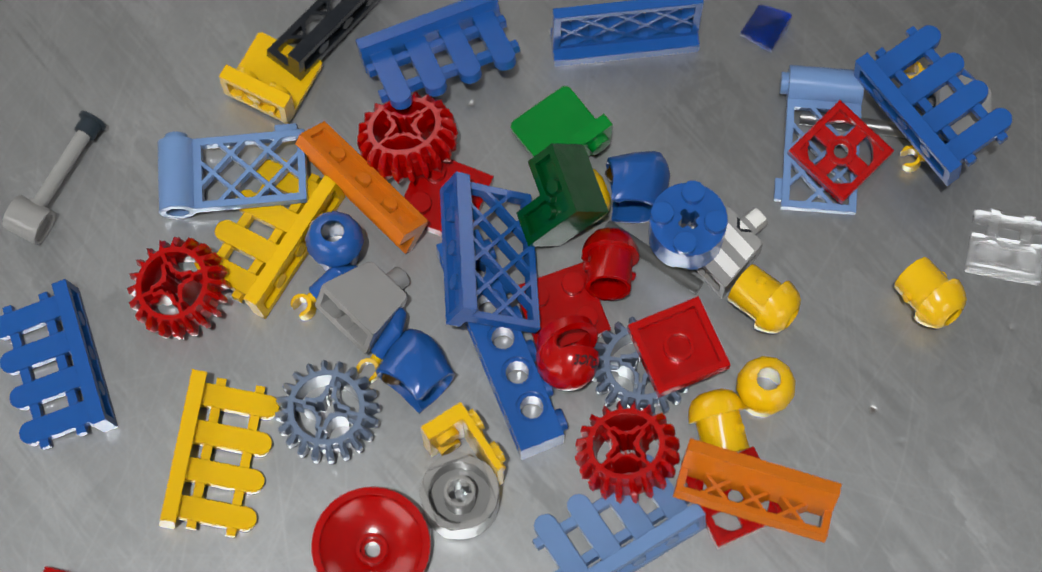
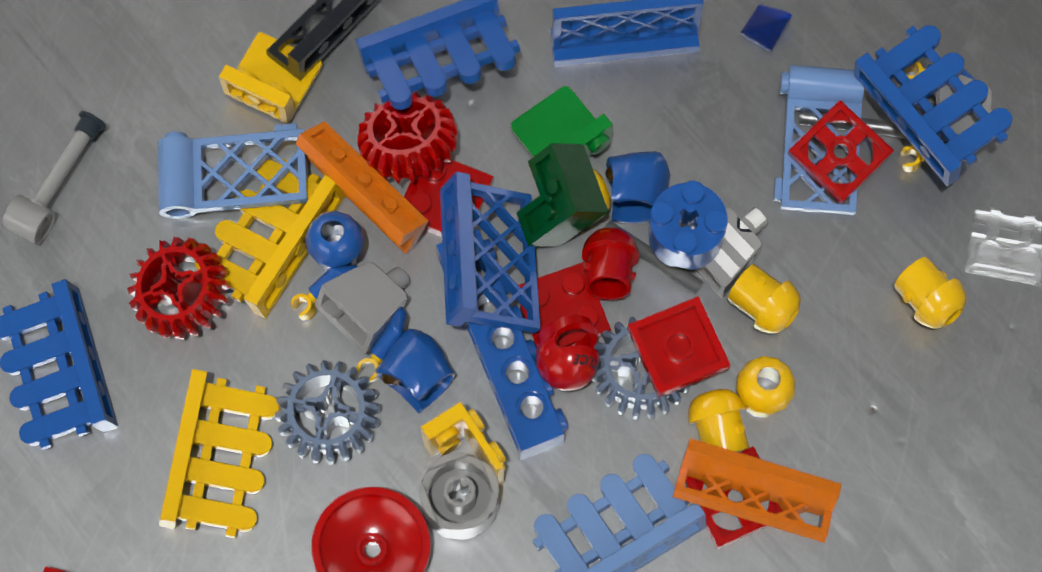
red gear [575,400,680,504] -> none

